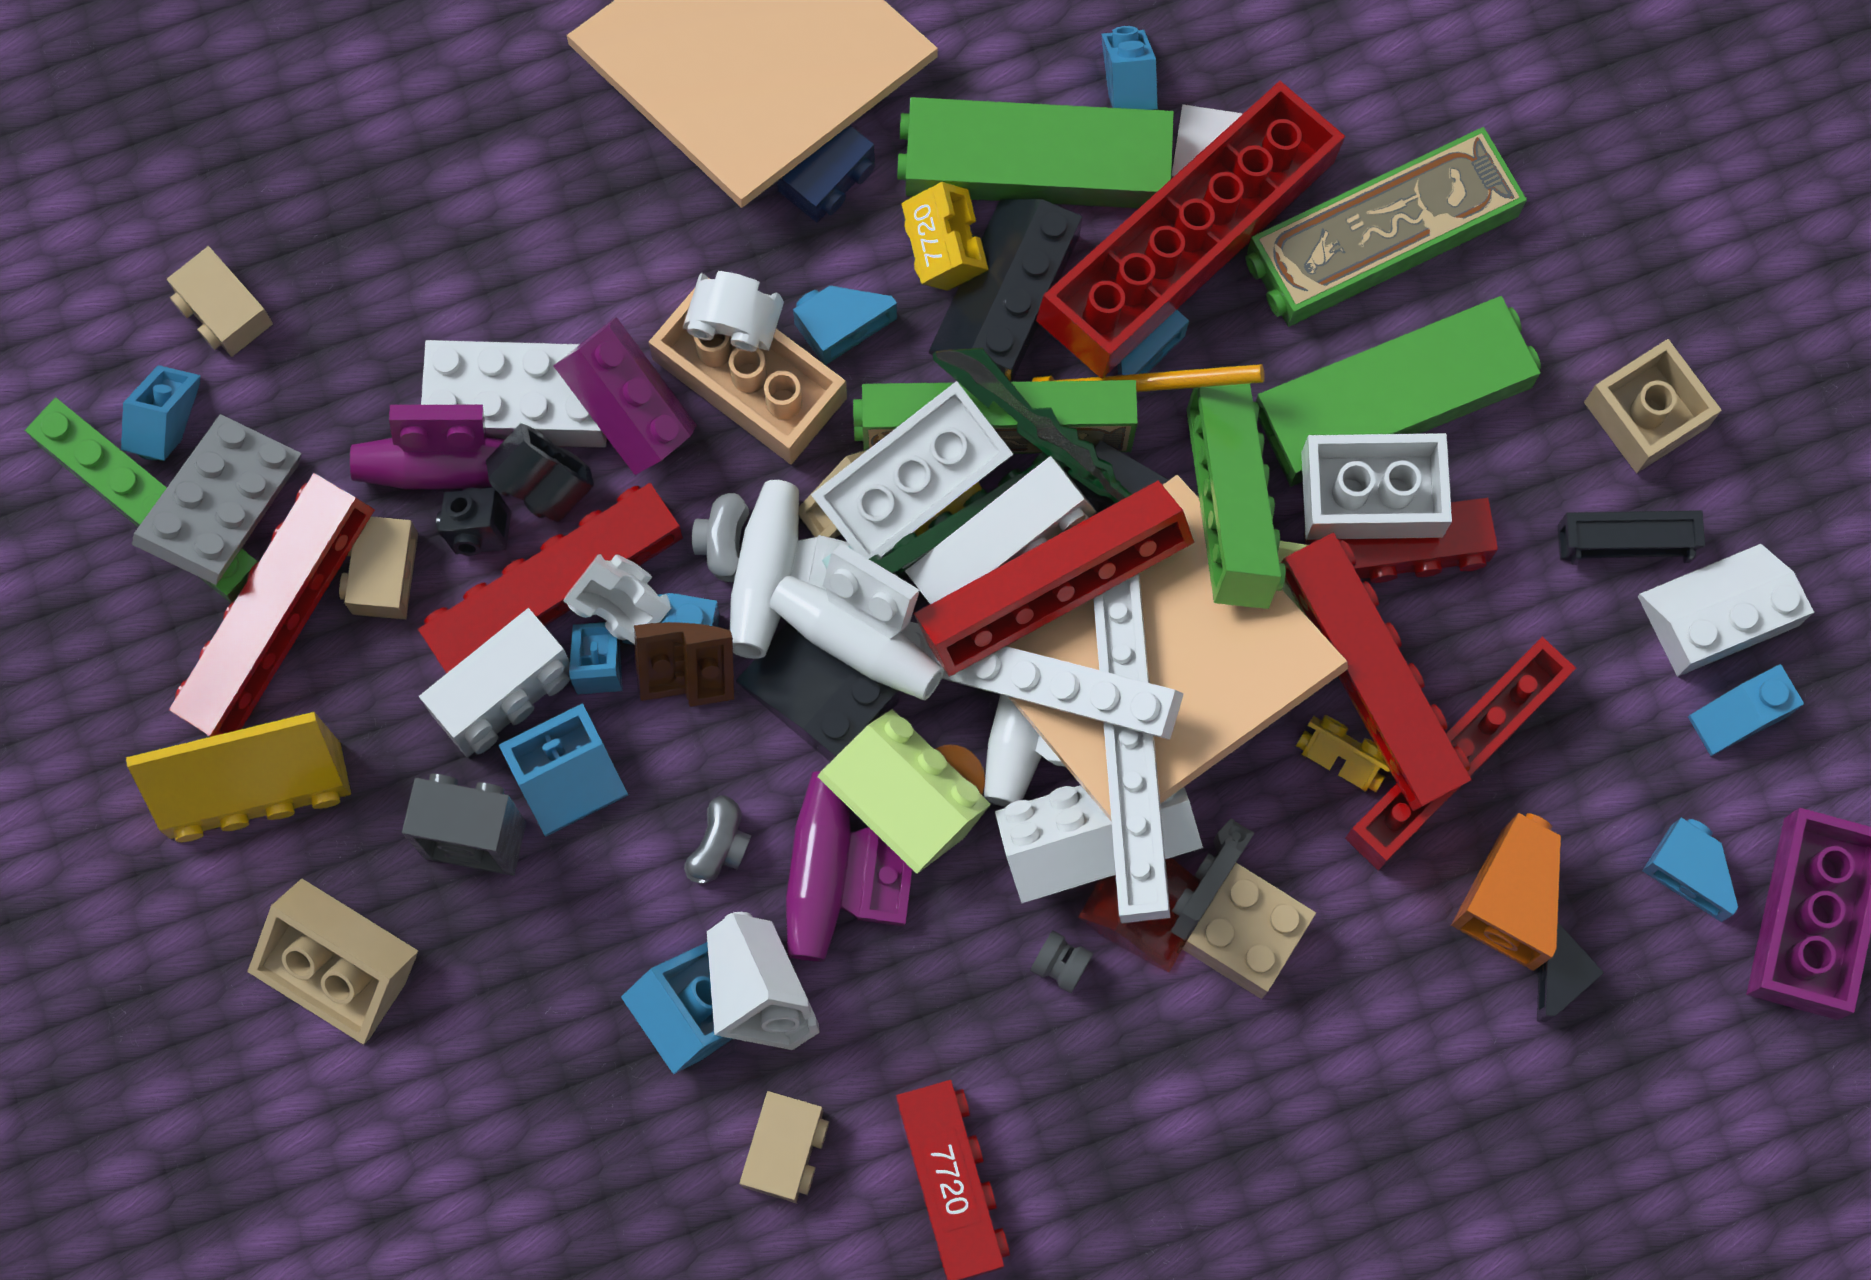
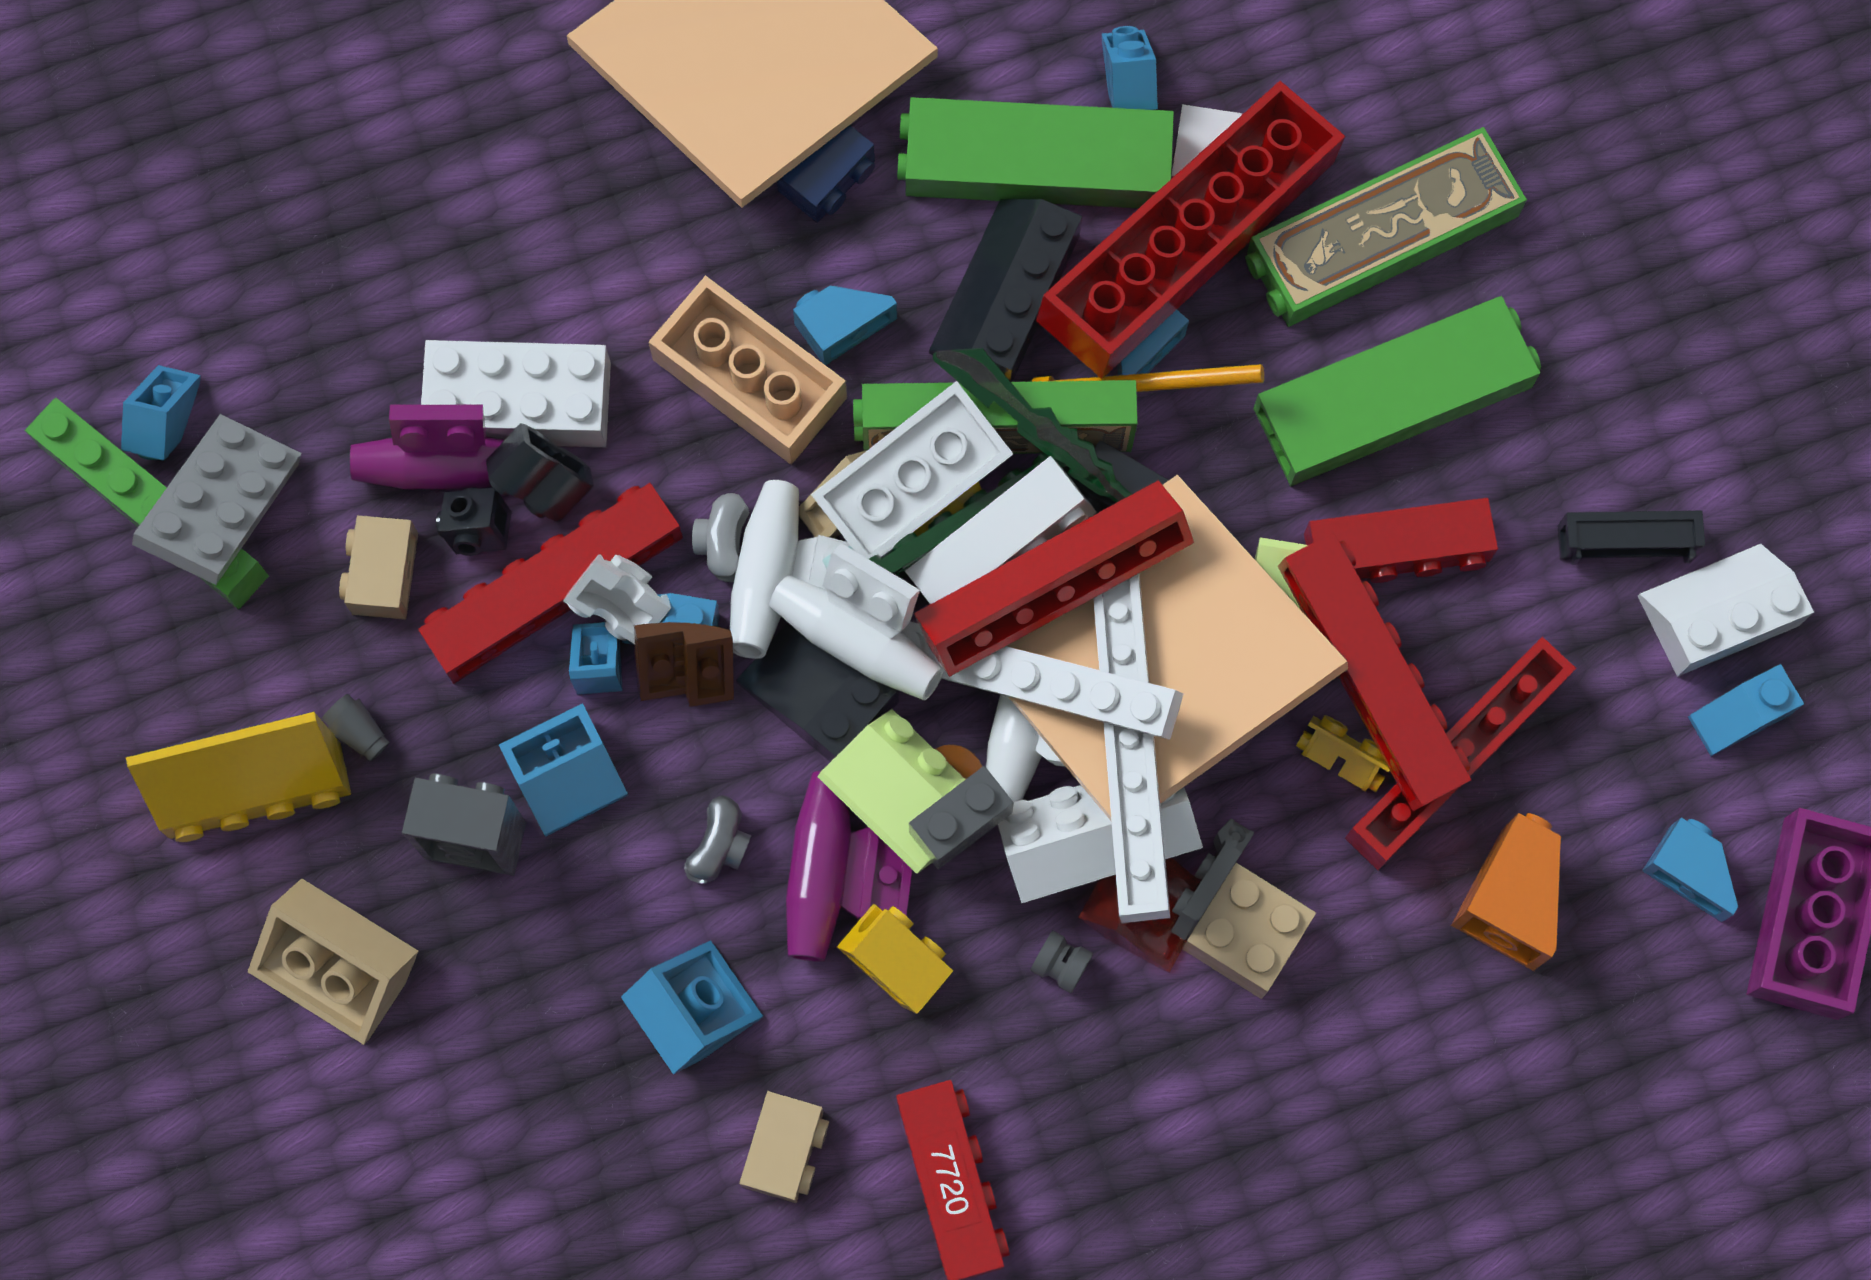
tan brick [167,246,273,357] -> none
brick [169,473,375,737] -> none
white brick [419,608,570,758] -> none
magenta slope [553,317,697,475] -> none
white cylinder [683,271,784,352] -> none
white slope [707,912,820,1050] -> none
yellow brick [901,182,989,291] -> none
bright green brick [1186,384,1286,609] -> none
white brick [1301,433,1452,540] -> none
black slope [1537,922,1604,1022] -> none
tan brick [1584,339,1722,474] -> none
none -> dark grey cone [321,694,390,762]
none -> yellow brick [837,904,953,1014]
none -> dark grey brick [909,765,1014,870]

